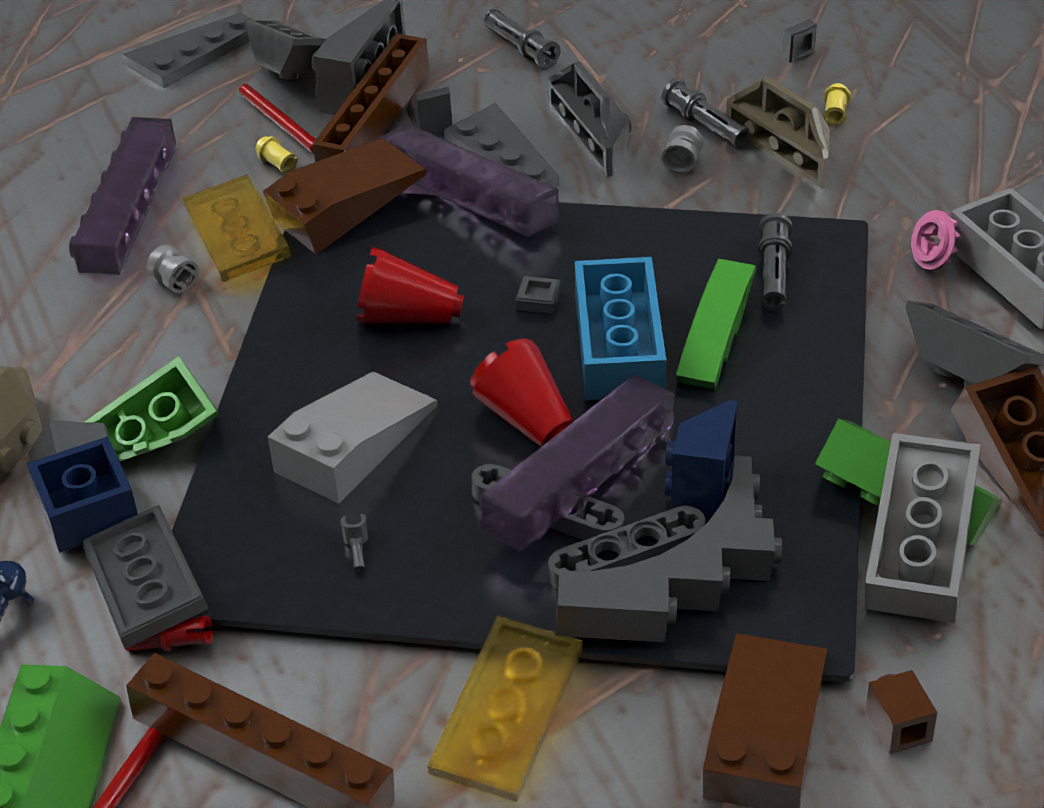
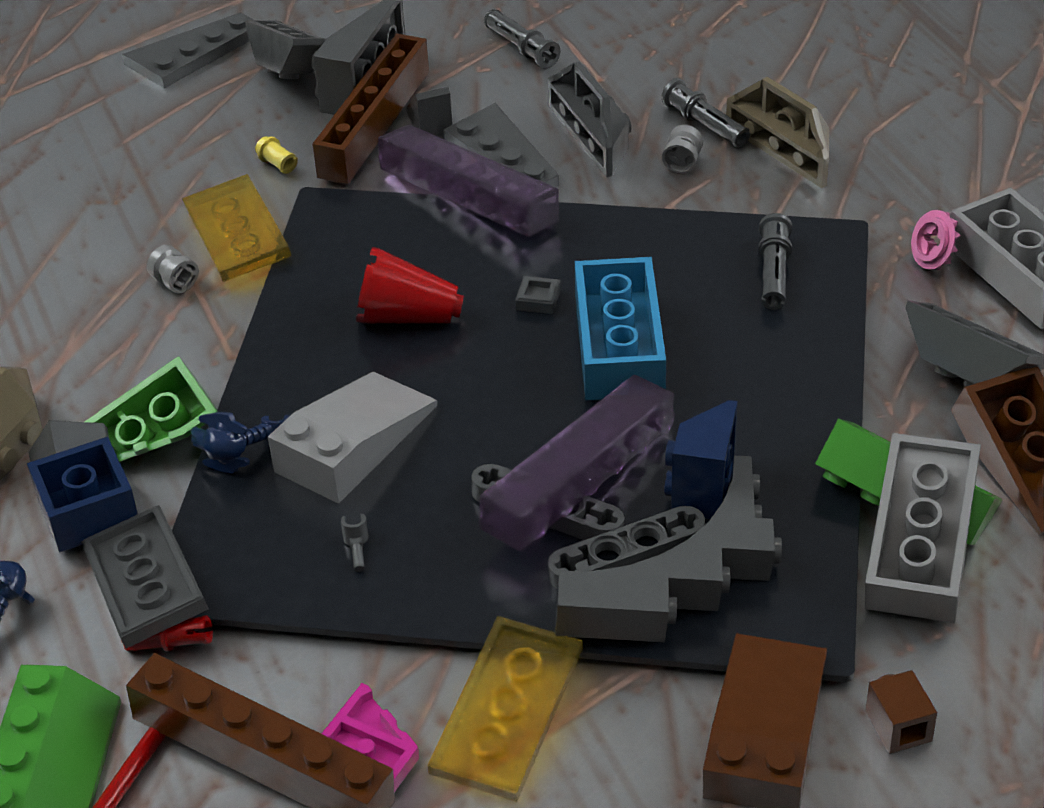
clear purple brick [69,117,177,275] -> none
red bar [239,84,316,154] -> none
reddish brown slope [263,138,427,255] -> none
red cone [470,338,576,450] -> none
bright green slope [676,258,756,390] -> none
dark grey tile [782,19,817,63] -> none
light yellow pin [824,83,851,125] -> none
none -> dark blue piece [191,412,291,473]
none -> dark pink wing [321,683,419,792]

